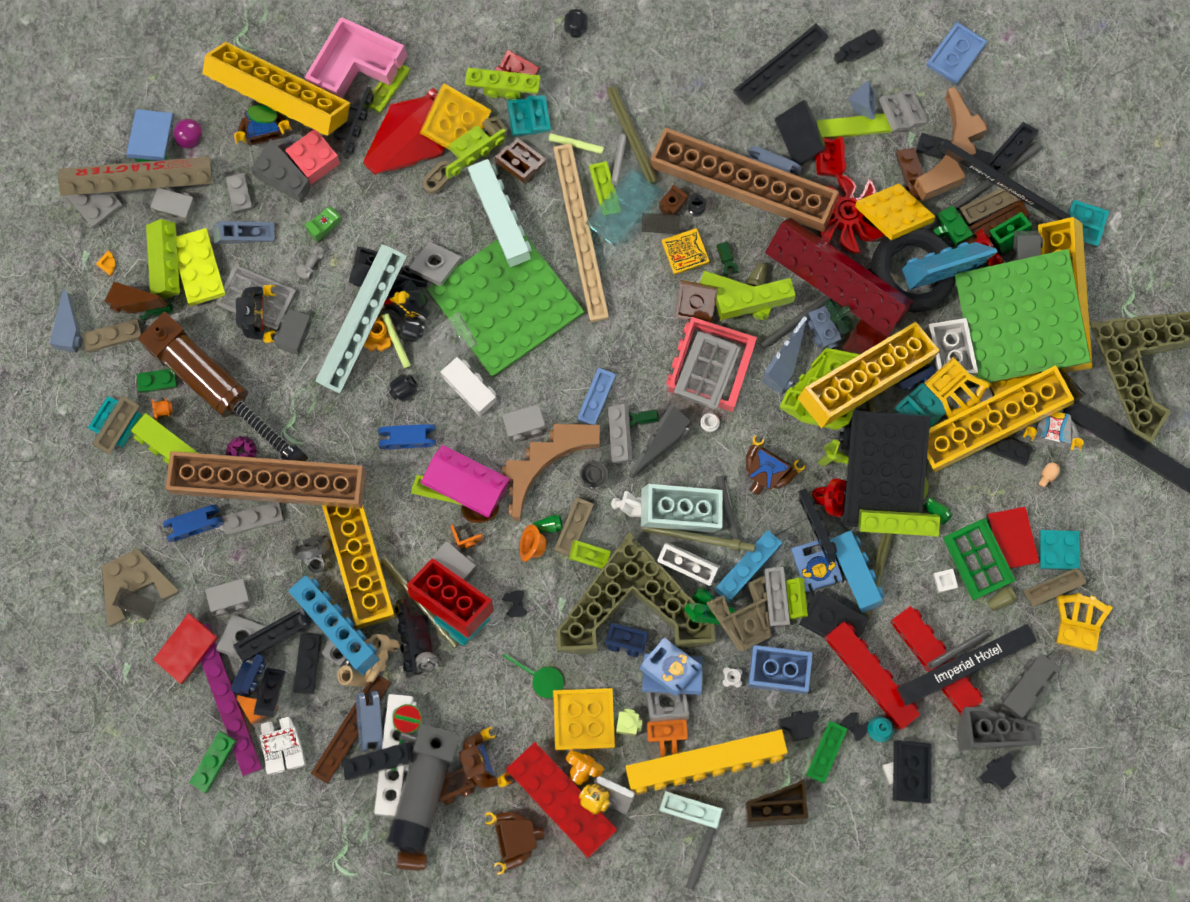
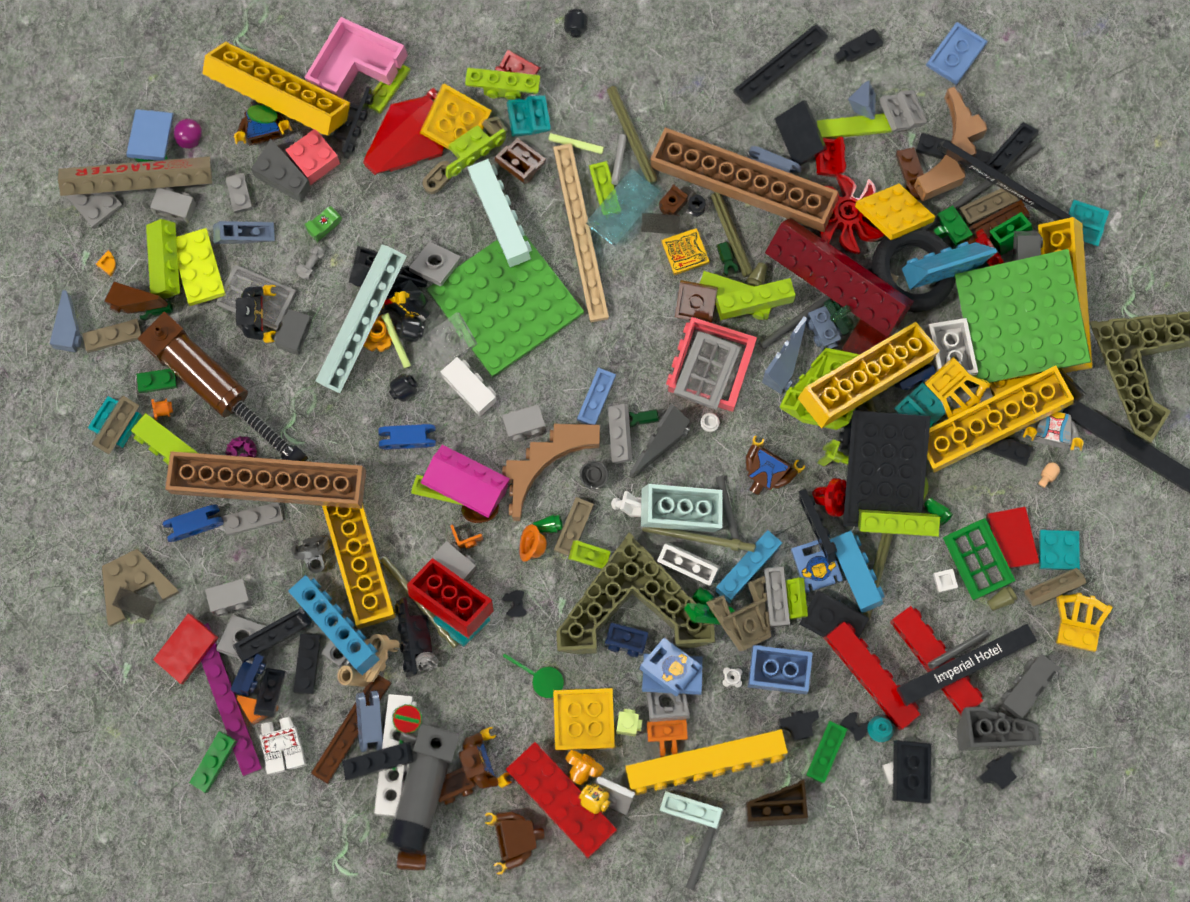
none -> olive axle [711,192,753,277]

